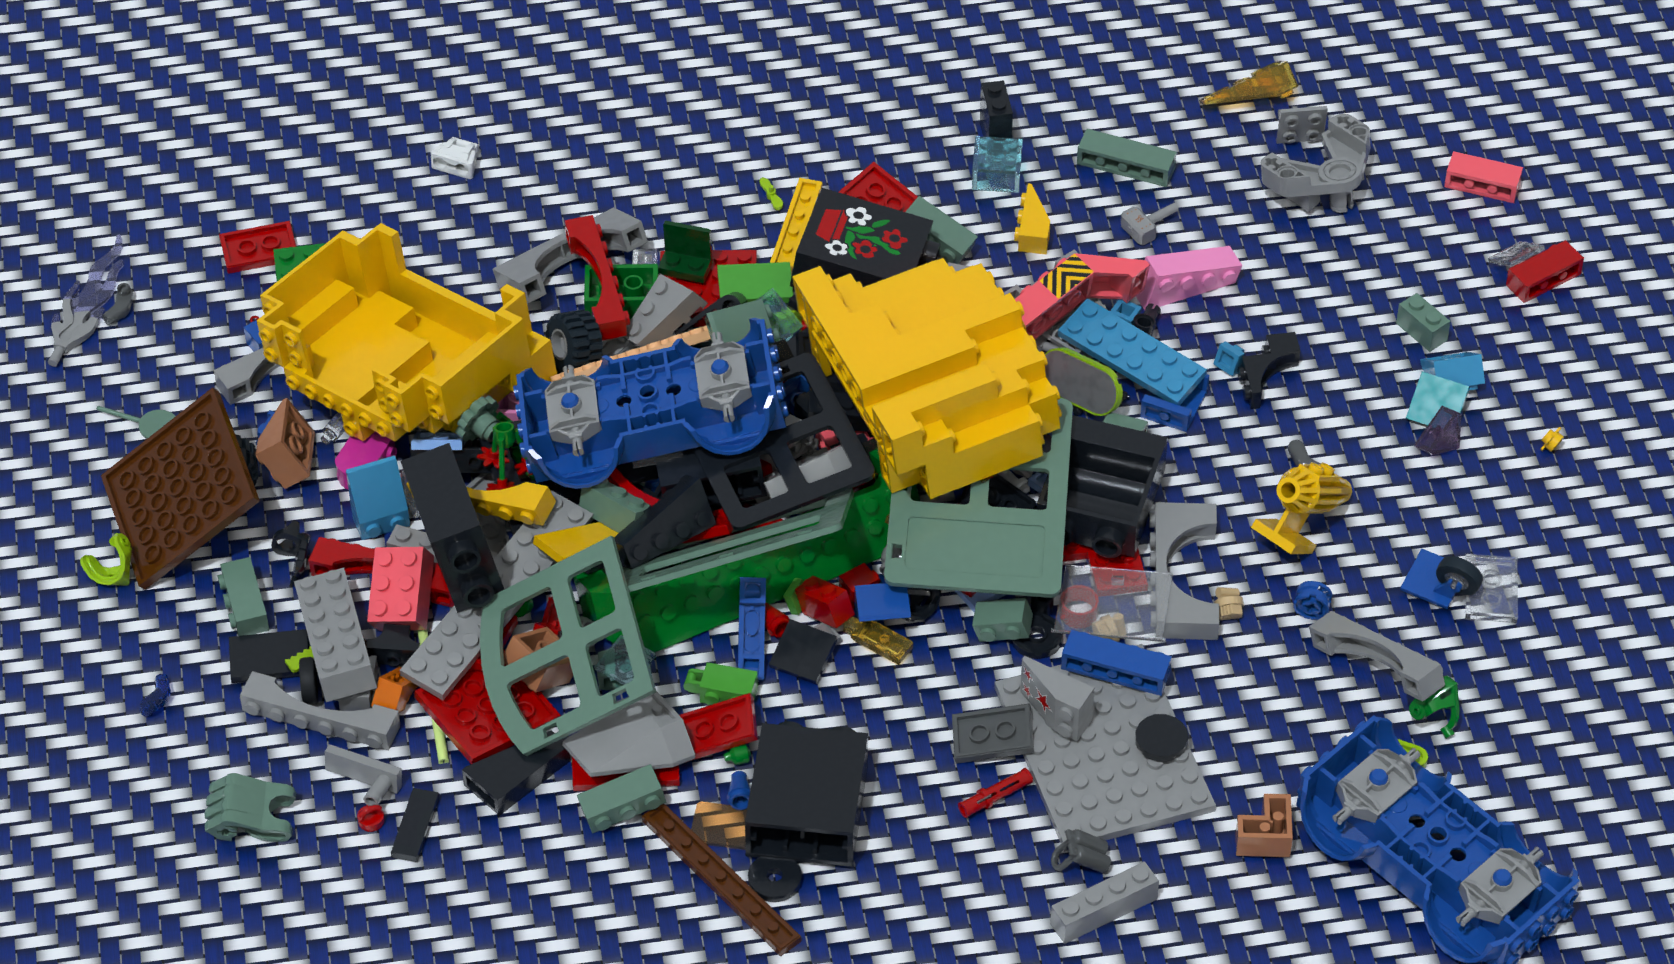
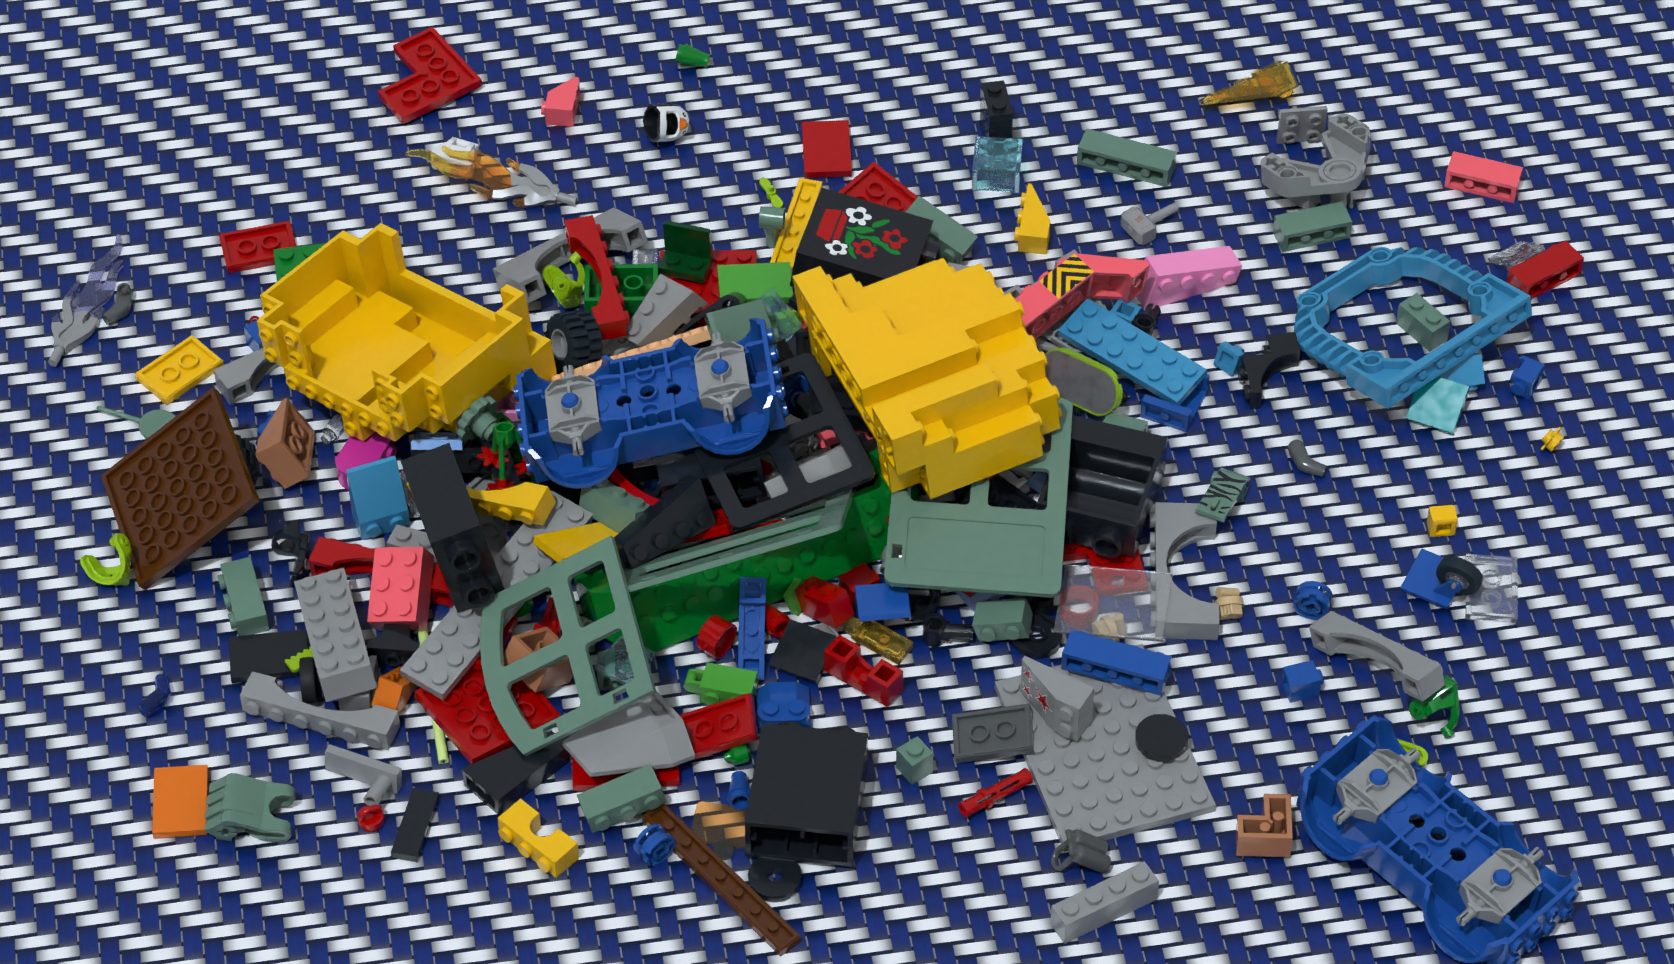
yellow piece [1251,462,1352,554] -> none
clear purple slope [1414,406,1461,455] -> none
none -> yellow tile [135,335,224,406]
none -> orange tile [152,765,208,839]
none -> red plate [378,27,482,124]
none -> piece [405,146,577,208]
none -> yellow arch [498,798,579,878]
none -> coral slope [541,77,581,127]
none -> lime helmet [542,251,585,309]
none -> blue wheel [633,824,676,866]
none -> piece [643,103,690,143]
none -> green cone [675,43,710,68]
none -> red piece [696,615,737,659]
none -> clear smoke piece [713,840,734,860]
none -> blue slope [757,682,811,734]
none -> sand green pin [759,206,785,248]
none -> red tile [802,120,852,178]
none -> red arch [824,635,903,707]
none -> sand green brick [896,736,934,785]
none -> black pin [923,613,973,647]
none -> sand green door [1195,468,1250,522]
none -> sand green brick [1273,201,1352,252]
none -> blue brick [1281,660,1324,703]
none -> dark azure arch [1294,247,1532,409]
none -> yellow slope [1427,505,1458,537]
none -> blue brick [1510,355,1545,400]

